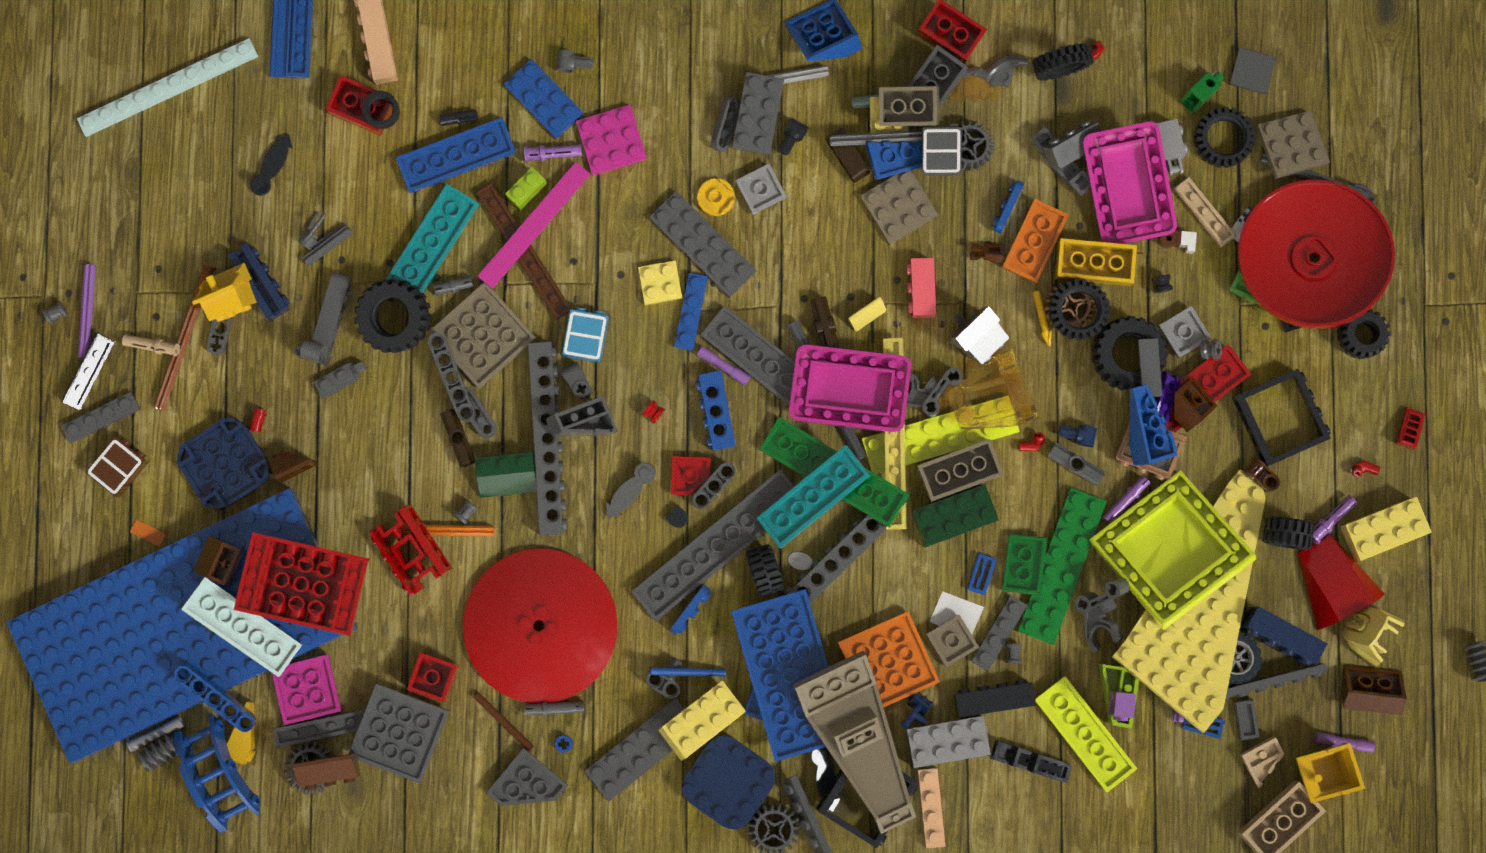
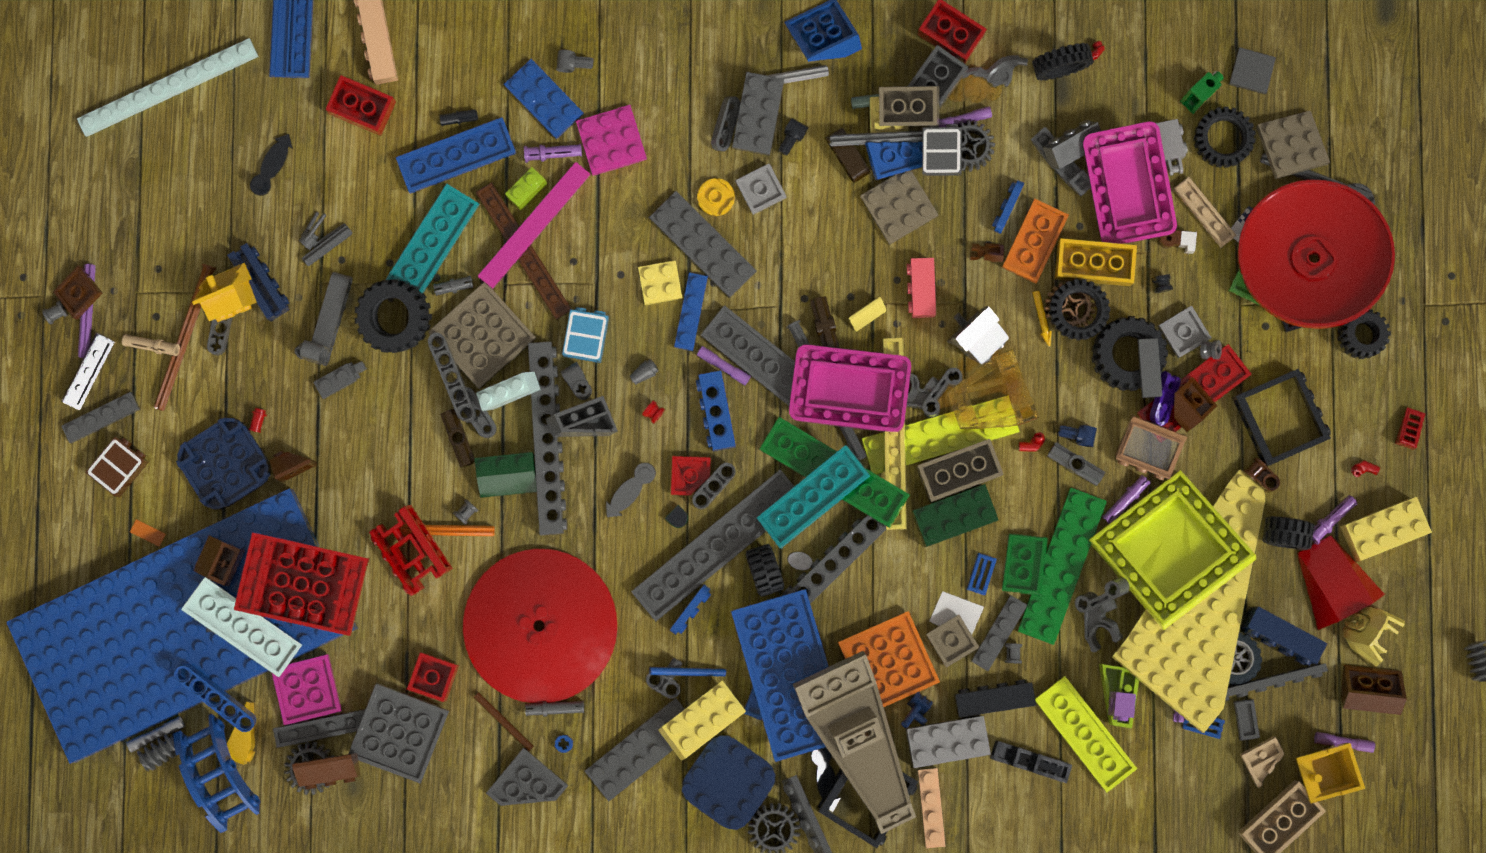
black tyre [362,91,400,129] -> none
blue wedge [1130,384,1178,466] -> none
none -> reddish brown tile [53,265,103,320]
none -> light aqua brick [476,372,541,411]
none -> dark grey cone [629,359,659,385]
none -> medium lavender piece [939,106,992,127]

